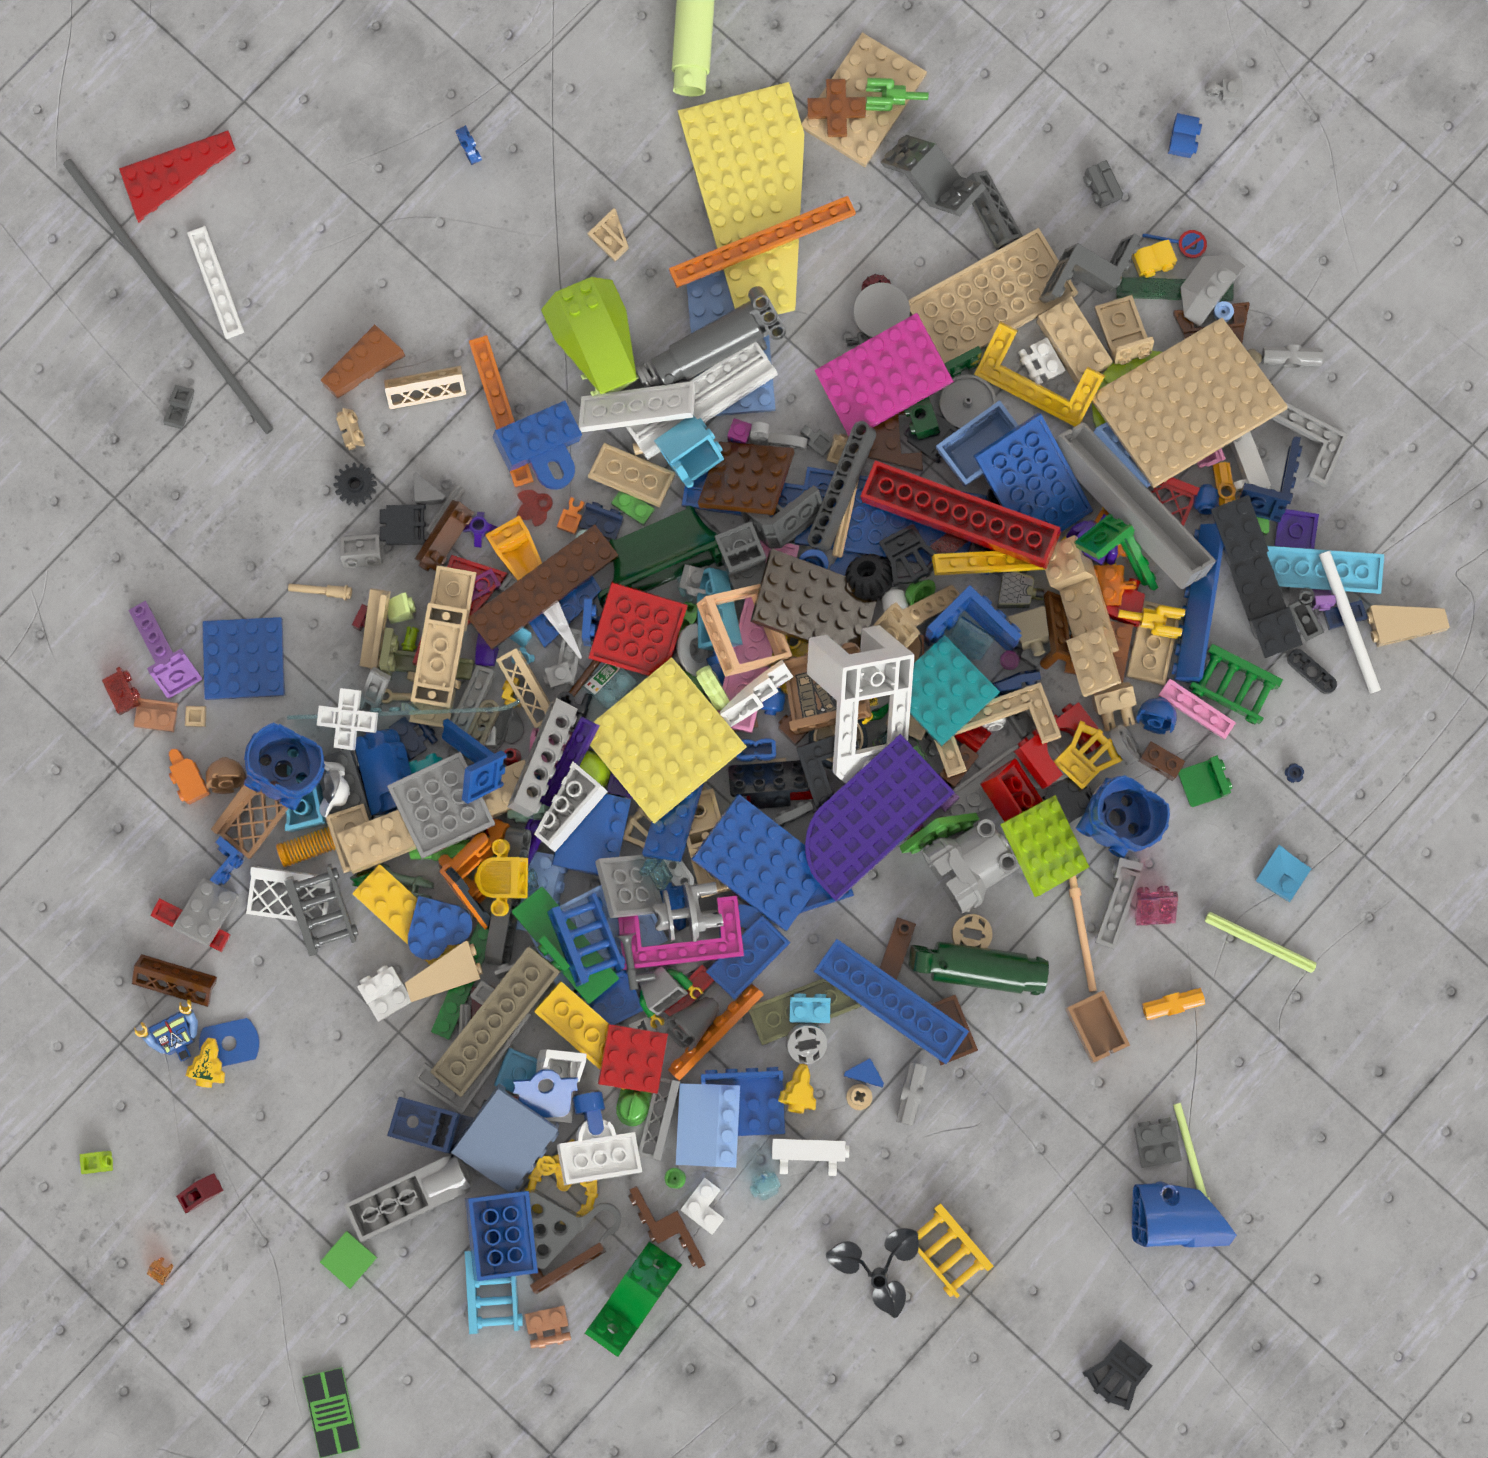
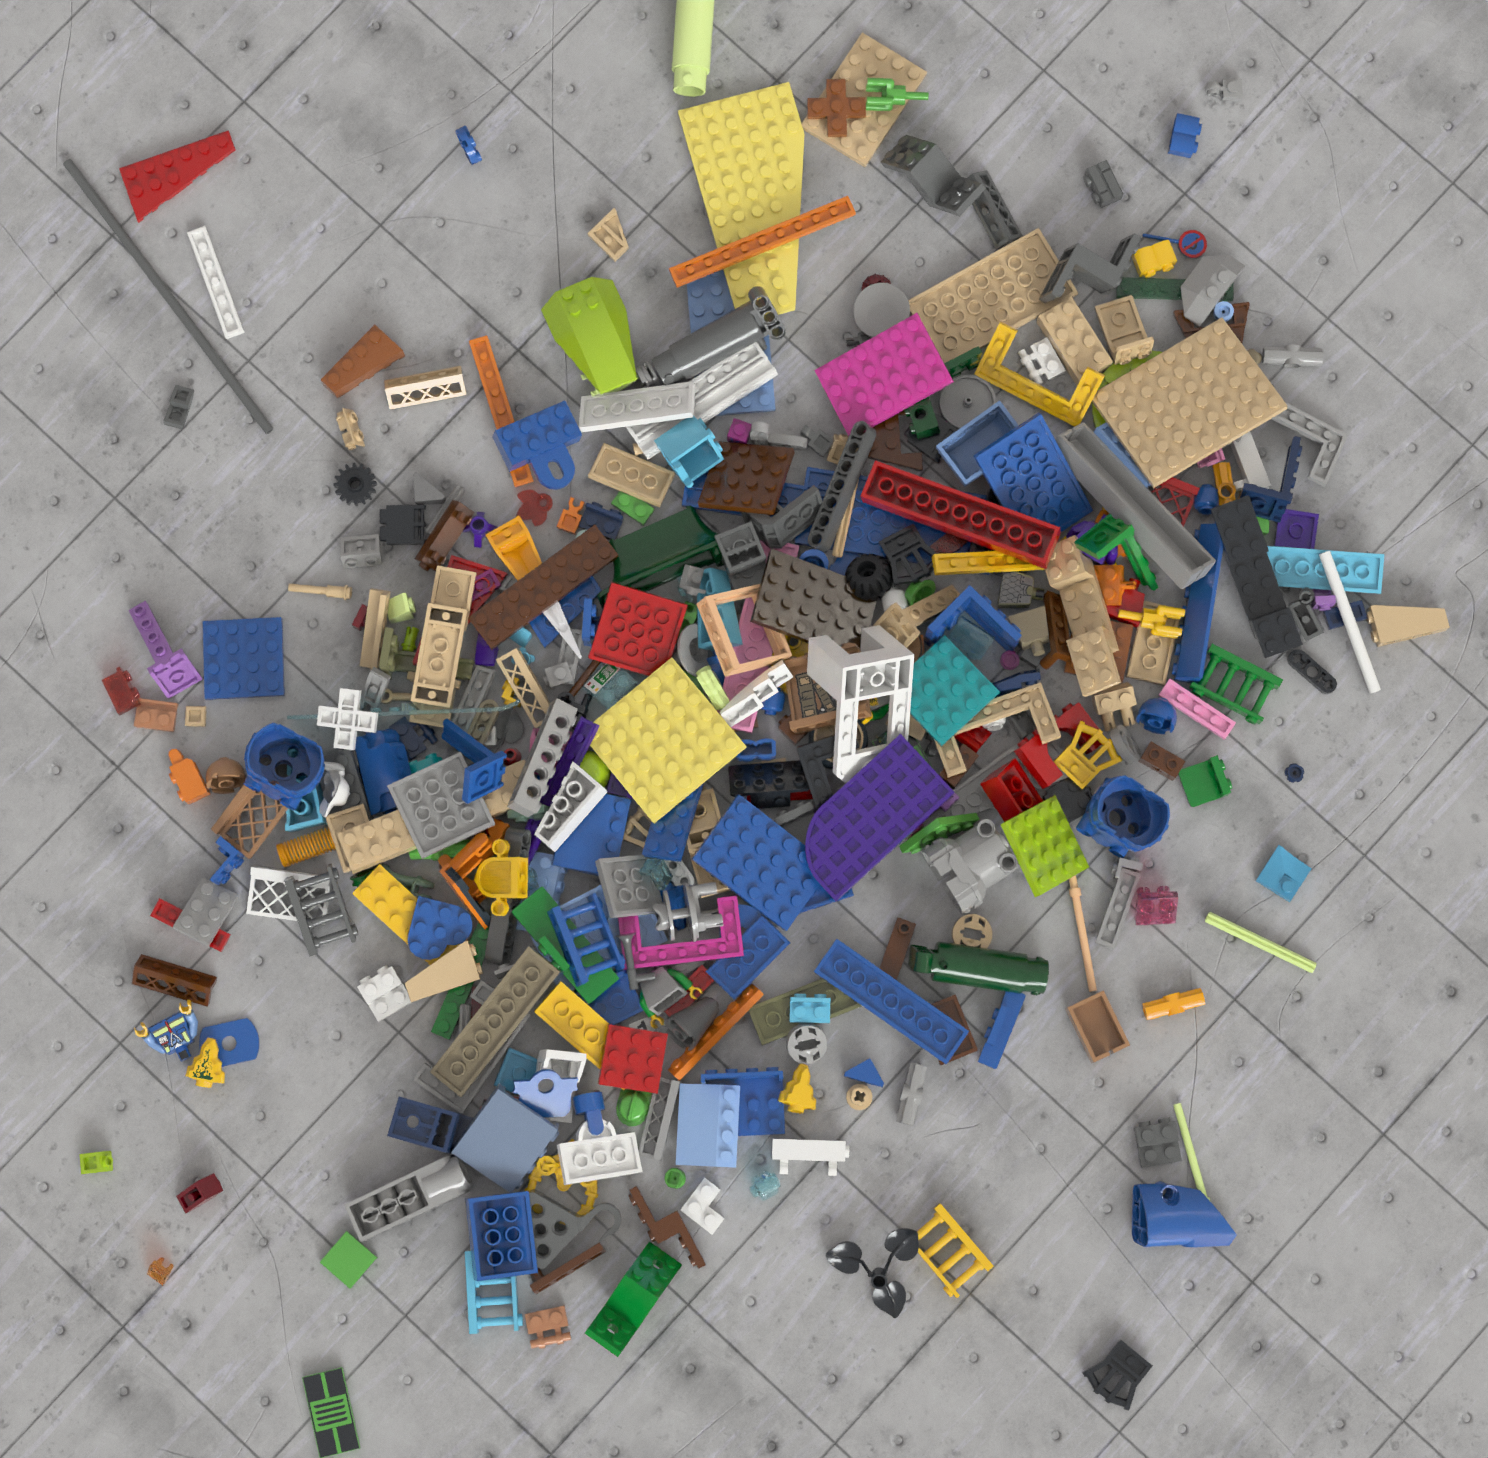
none -> blue bracket [978,992,1026,1069]

